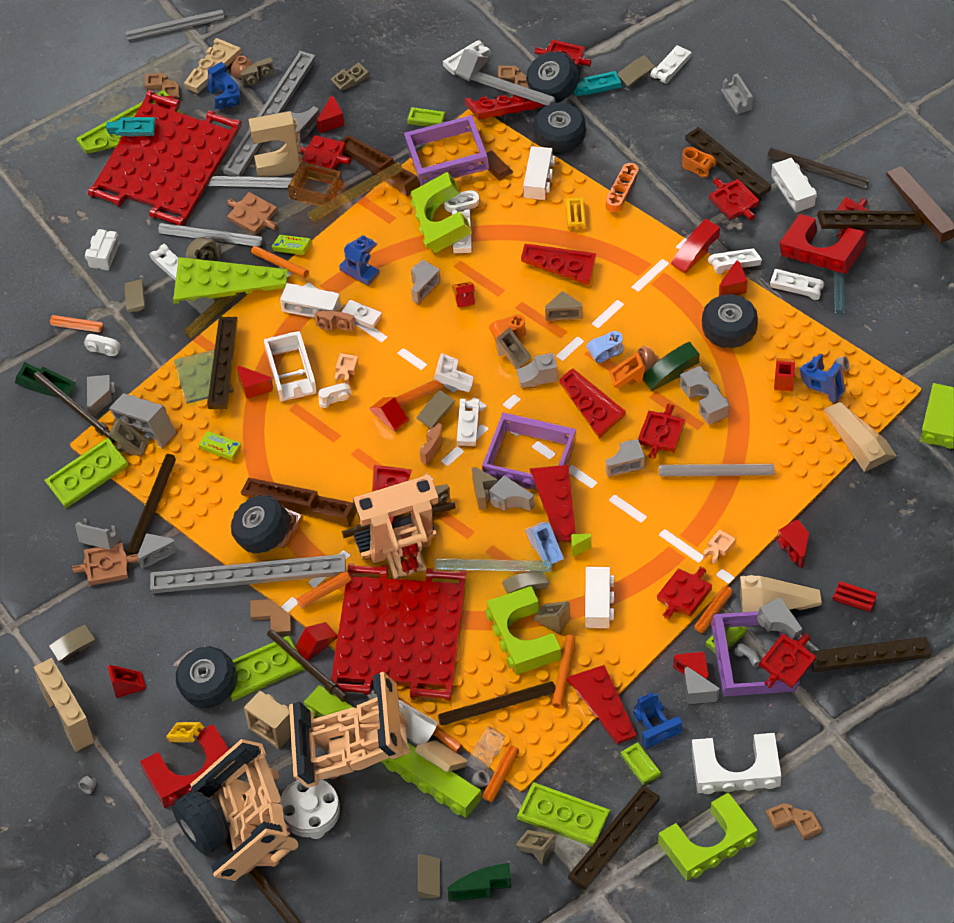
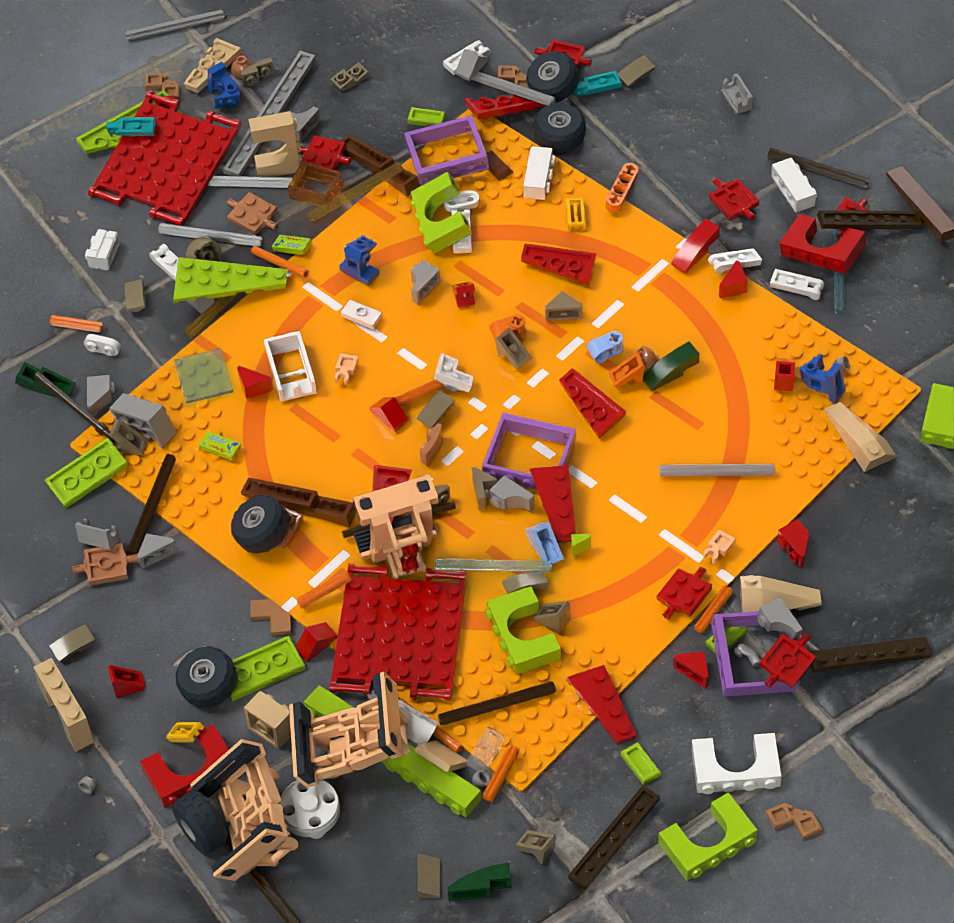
light grey plate [150,554,346,593] -> none
dark brown plate [207,317,238,409] -> none
dark brown bar [267,629,348,702] -> none
white brick [280,283,341,318] -> none
nougat slope [315,311,356,332] -> none
red slope [317,96,344,133] -> none
white plate [319,383,352,408] -> none
white plate [457,399,479,446] -> none
light grey arch [517,353,557,388] -> none
lime tile [517,782,610,847] -> none
orange piece [552,635,575,708] -> none
white brick [585,567,614,628] -> none
light grey arch [605,439,645,477] -> none
blue tile [633,692,682,749] -> none
red plate [638,404,685,459] -> none
white plate [650,45,692,84] -> none
light grey arch [680,366,730,425] -> none
orange piece [681,147,717,178] -> none
light grey slope [684,667,720,704] -> none
dark brown plate [685,127,771,199] -> none
black wheel [702,294,758,348] -> none
red tile [832,581,877,612] -> none

